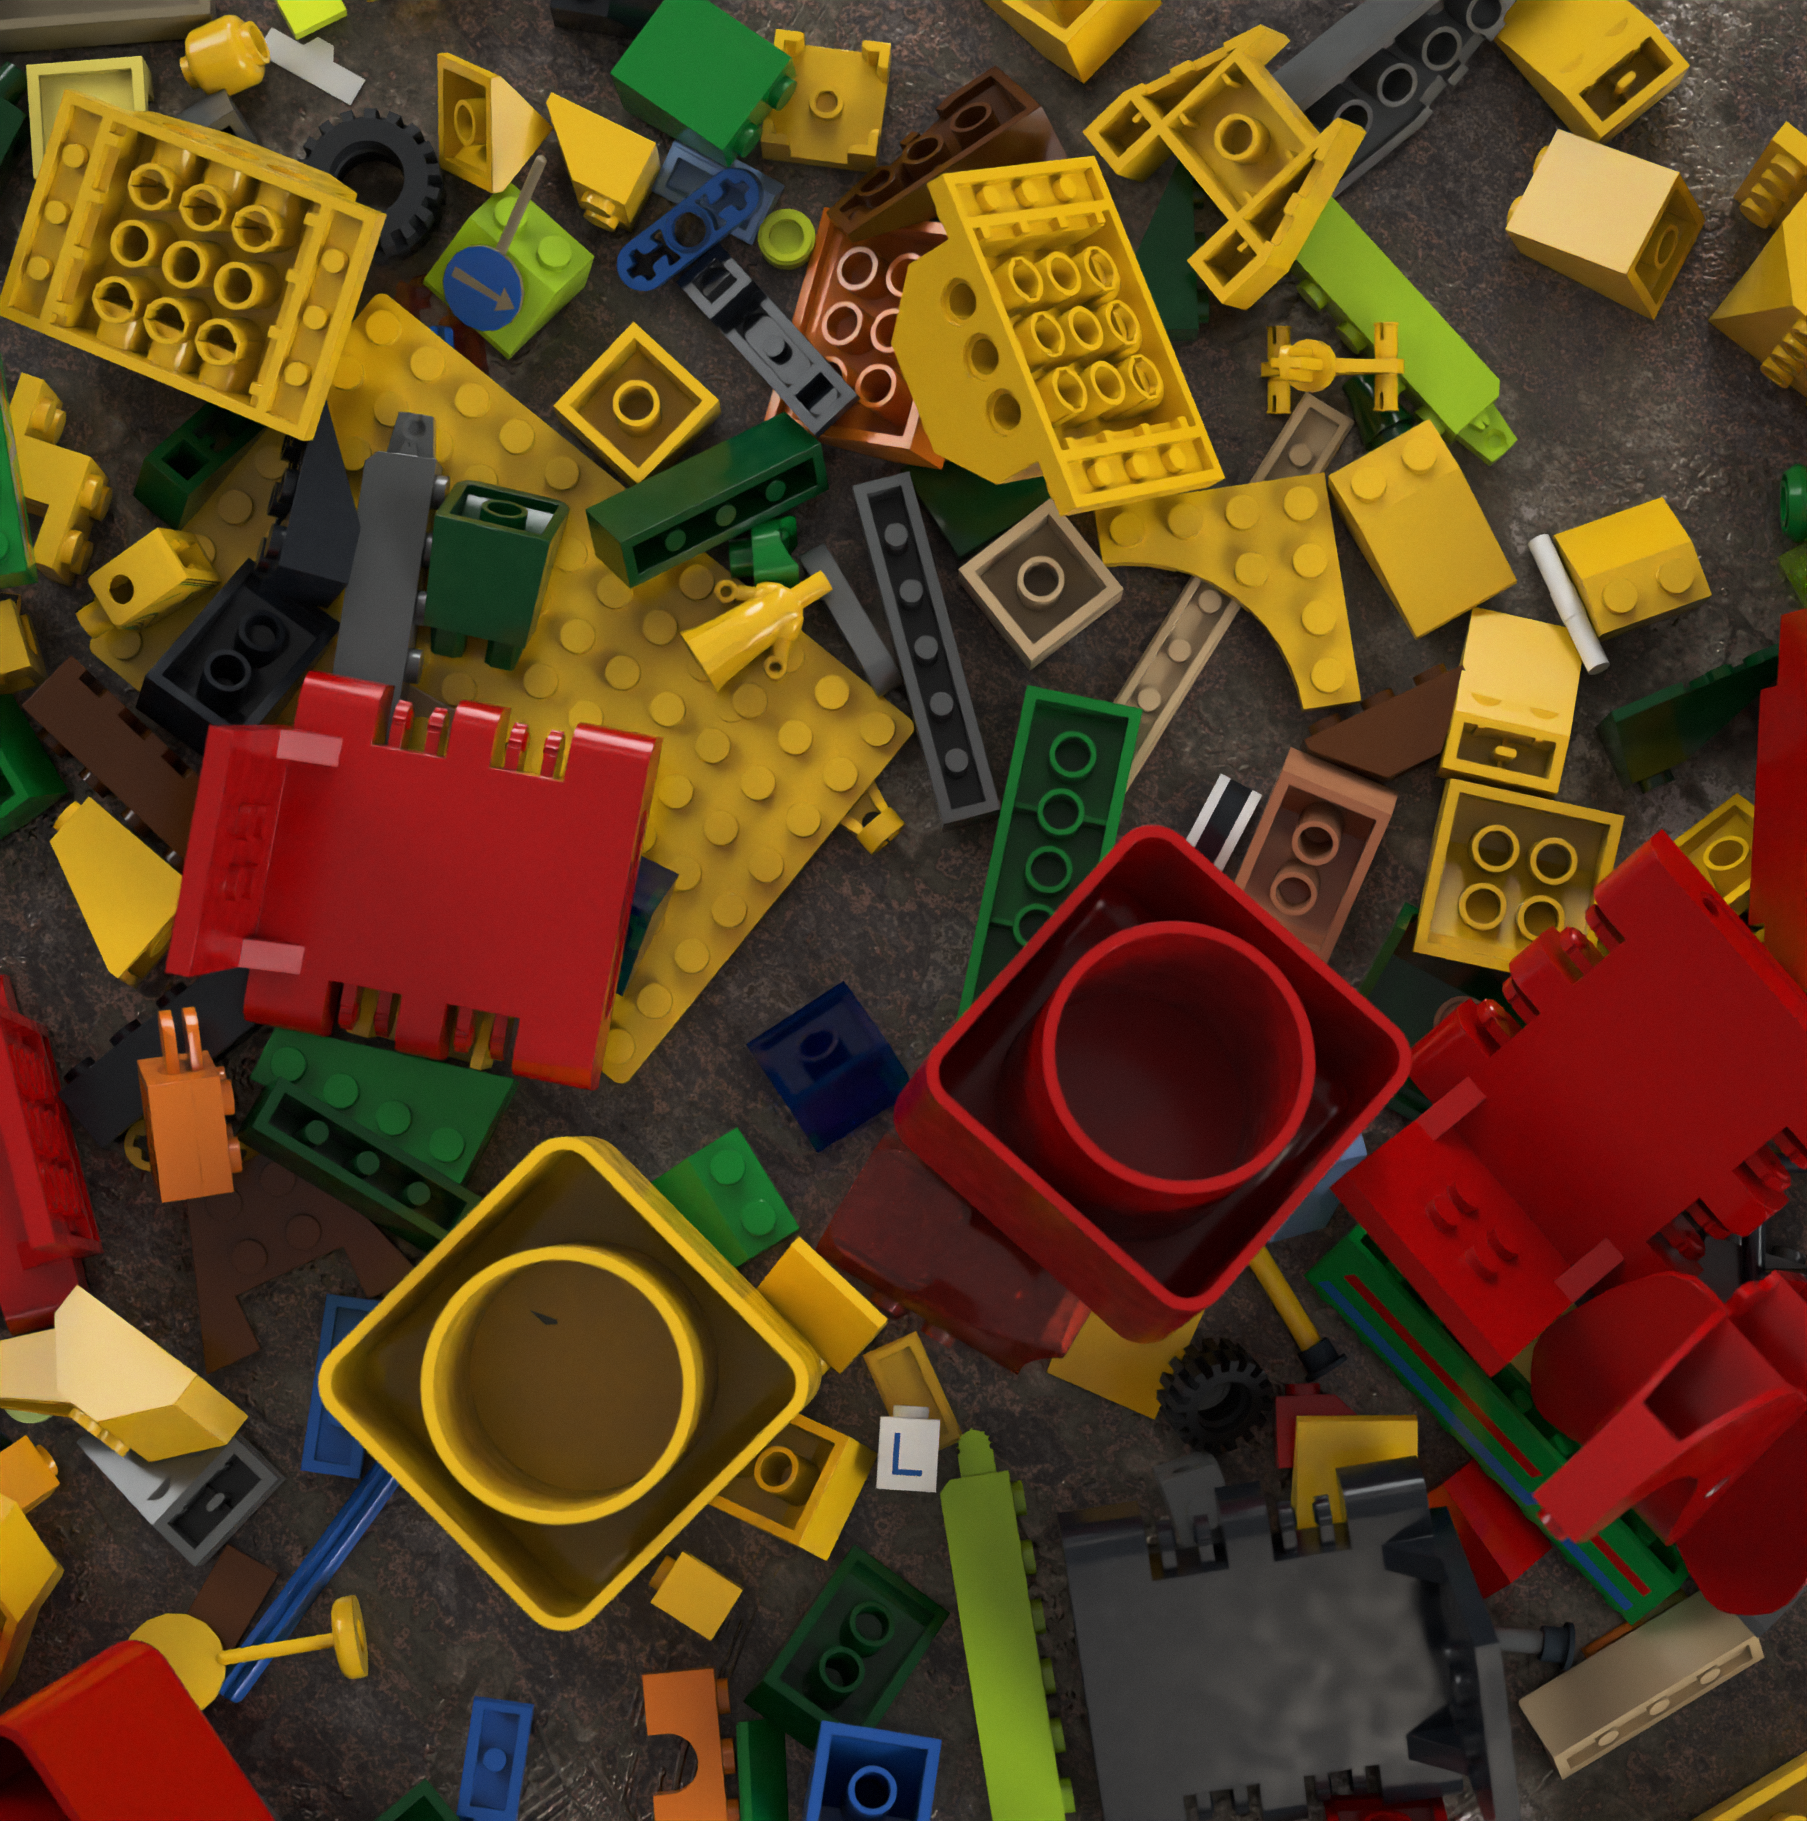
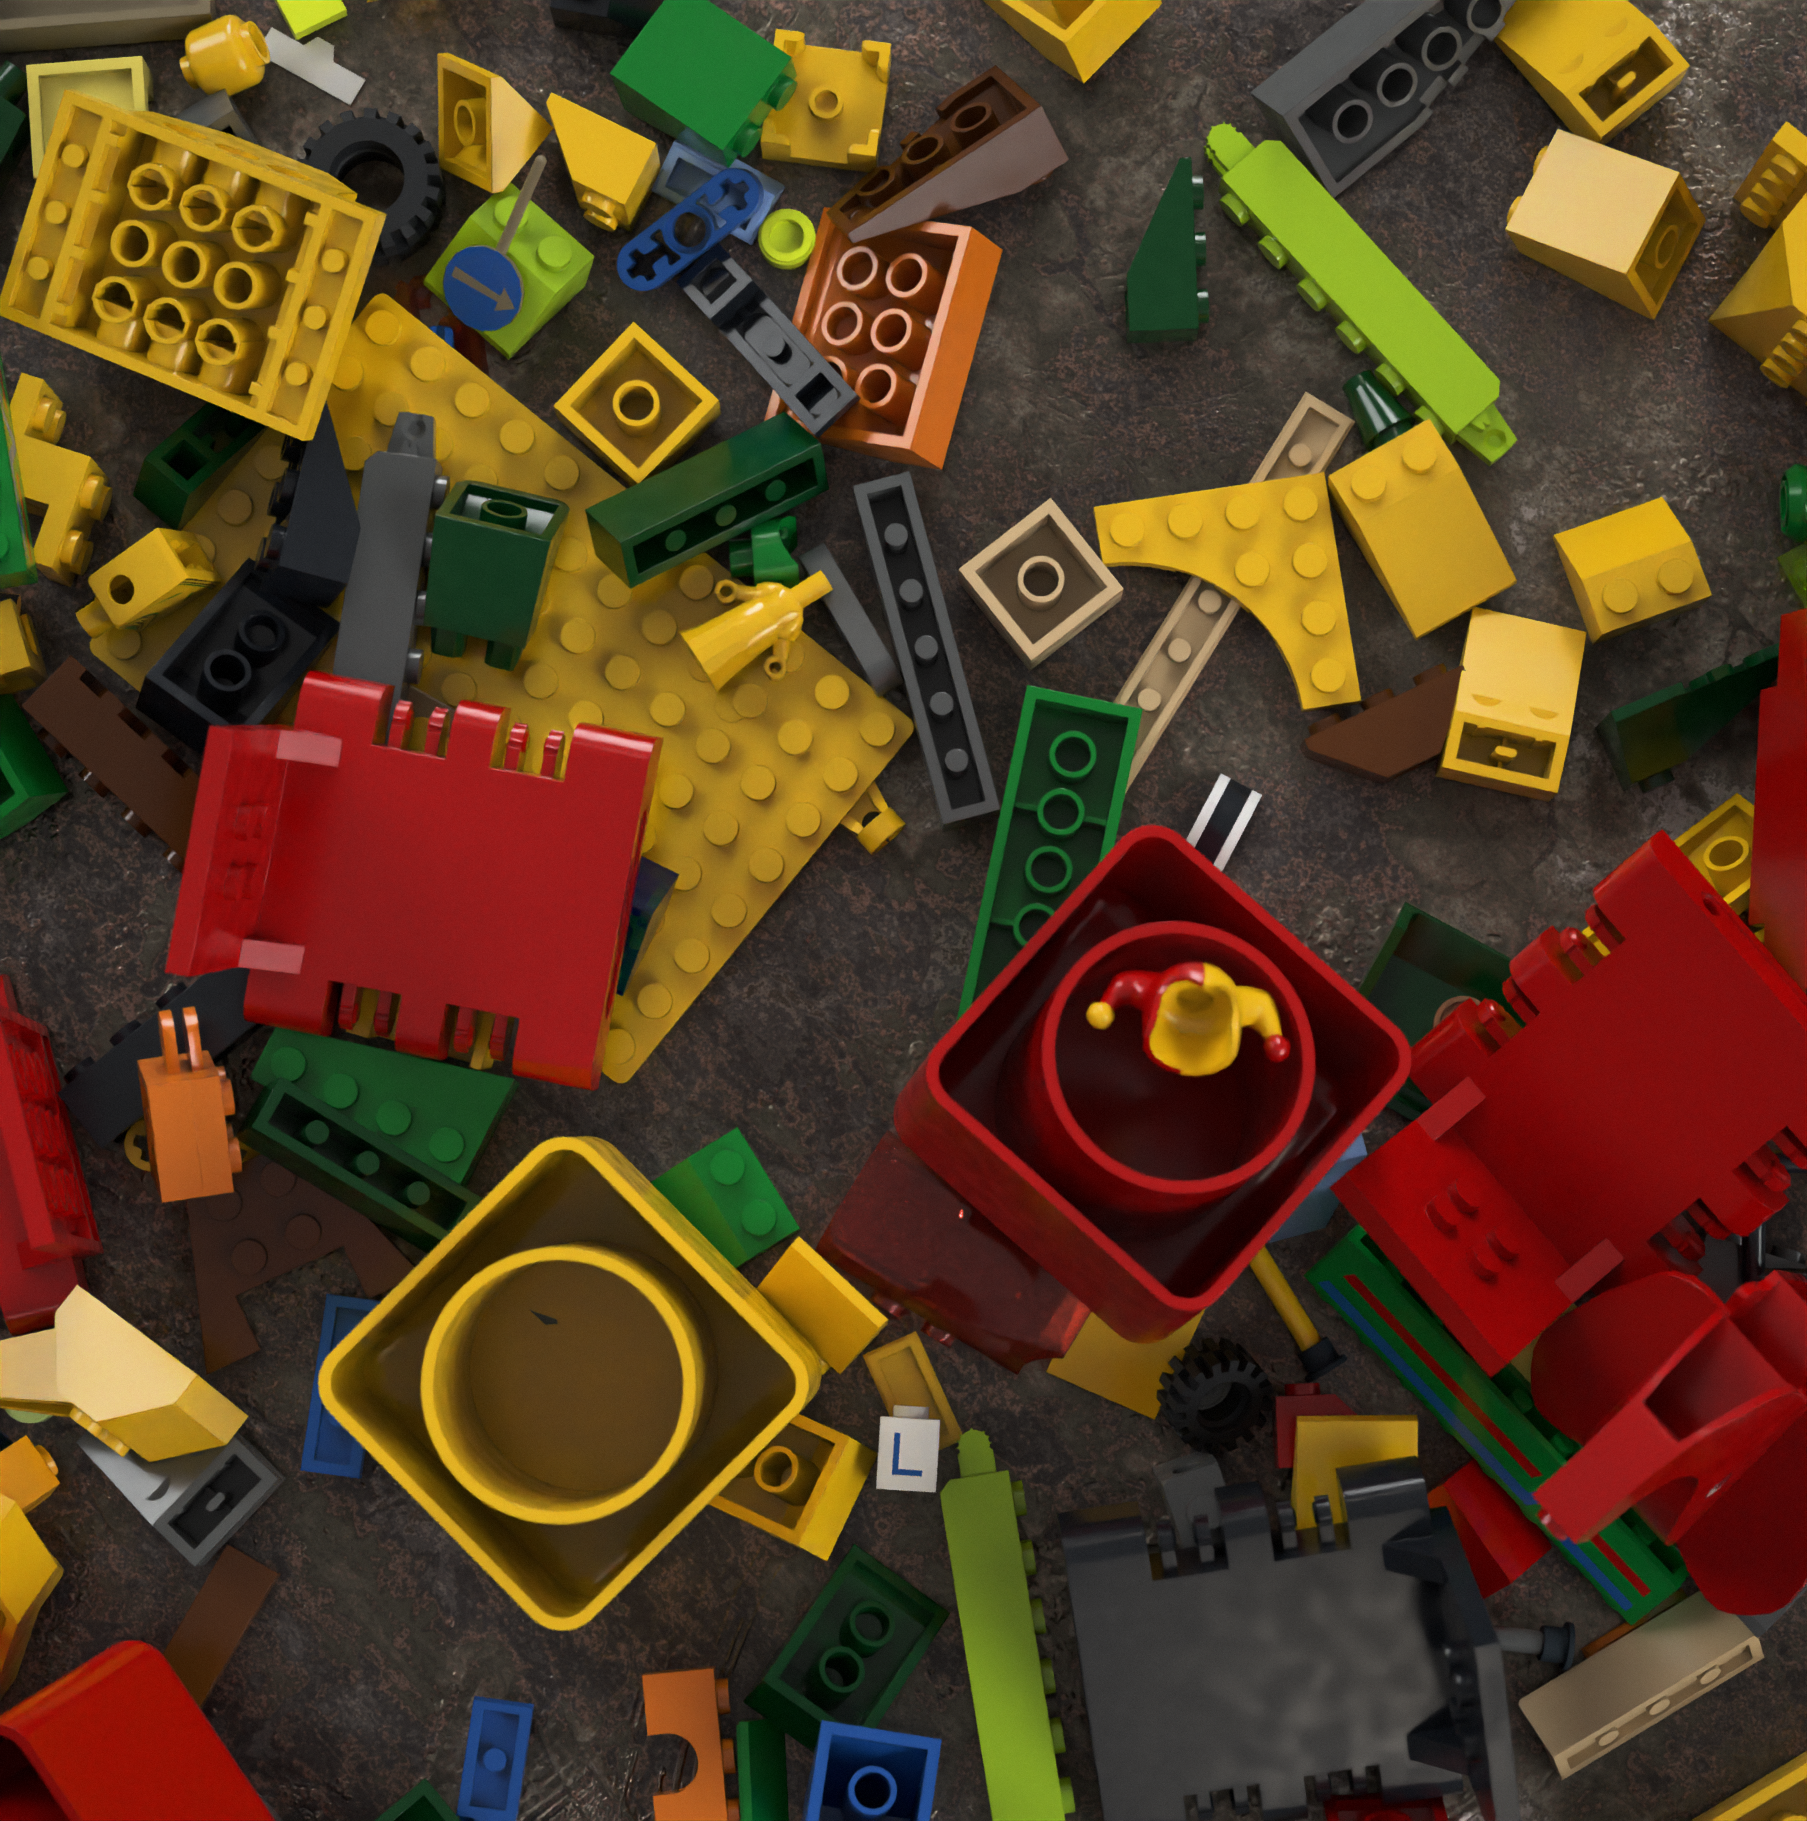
yellow slope [50,797,182,989] -> none
yellow piece [128,1595,369,1711] -> none
blue axle [219,1460,400,1703] -> none
yellow brick [648,1550,745,1641] -> none
clear blue slope [746,981,910,1153] -> none
yellow wedge [891,156,1225,517] -> none
dark green slope [900,461,1053,561] -> none
yellow wedge [1083,24,1367,311] -> none
nougat slope [1234,747,1399,964] -> none
yellow axle [1261,322,1405,414] -> none
yellow slope [1412,778,1625,973] -> none
white piece [1528,534,1610,675] -> none
none -> yellow piece [1086,962,1290,1076]

